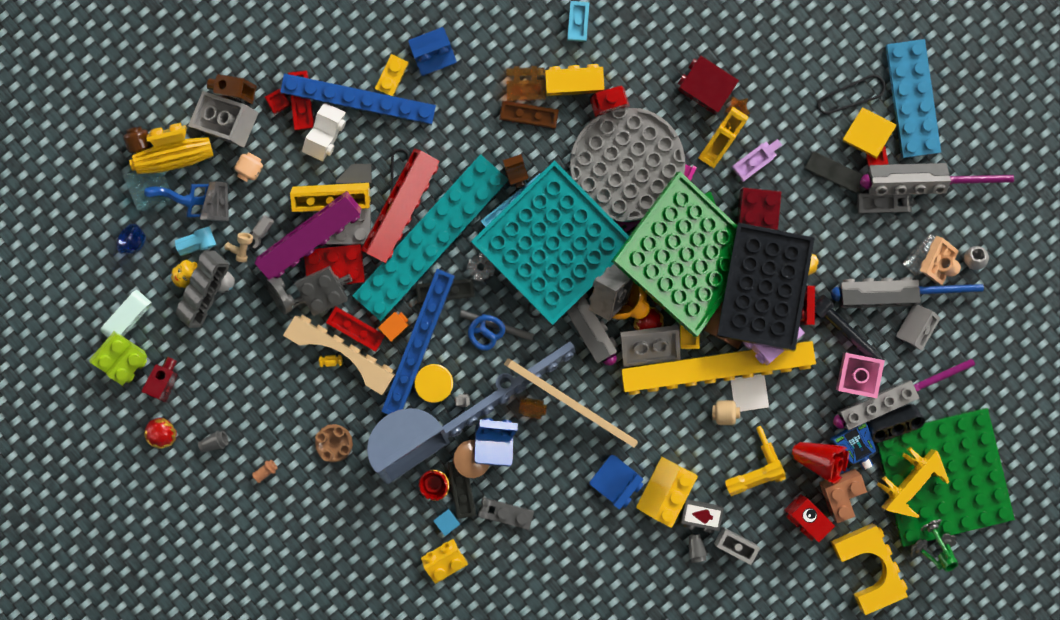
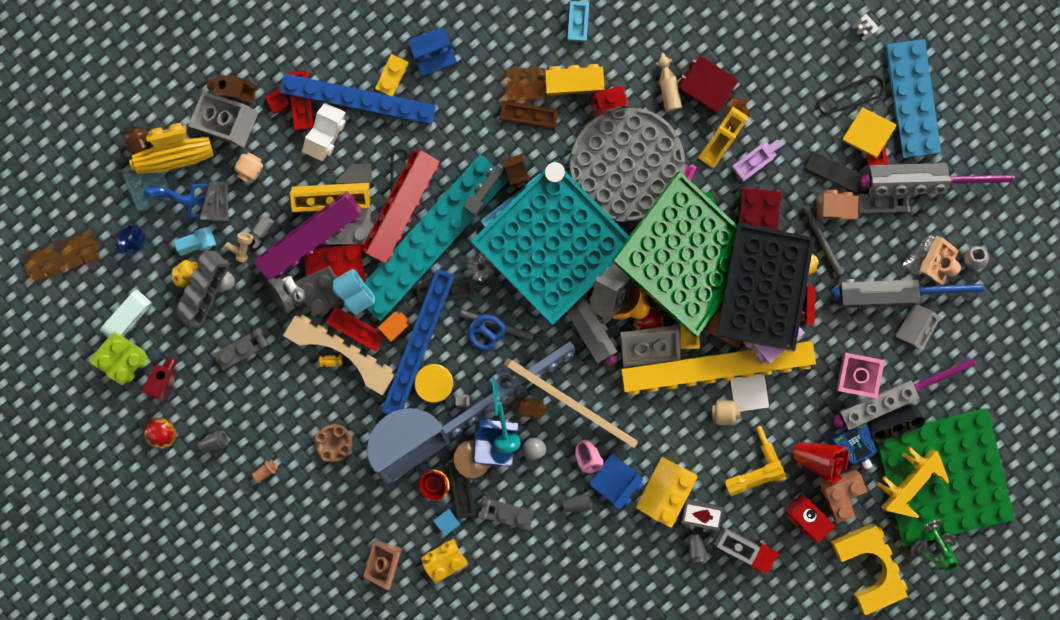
black piece [815,294,885,360] -> none
none -> clear orange windscreen [21,228,101,282]
none -> dark grey plate [214,328,270,370]
none -> arm [282,276,305,302]
none -> medium azure brick [332,269,375,315]
none -> nougat slope [363,540,402,590]
none -> dark grey plate [463,165,504,216]
none -> teal piece [492,376,521,453]
none -> light grey piece [522,438,546,461]
none -> white tile [545,162,565,183]
none -> dark grey cone [563,493,592,512]
none -> bright pink rock [575,440,603,473]
none -> tan wheel [656,53,682,112]
none -> red brick [750,541,779,574]
none -> dark grey bar [801,206,844,276]
none -> nougat brick [816,190,859,220]
none -> white tile [852,14,879,41]

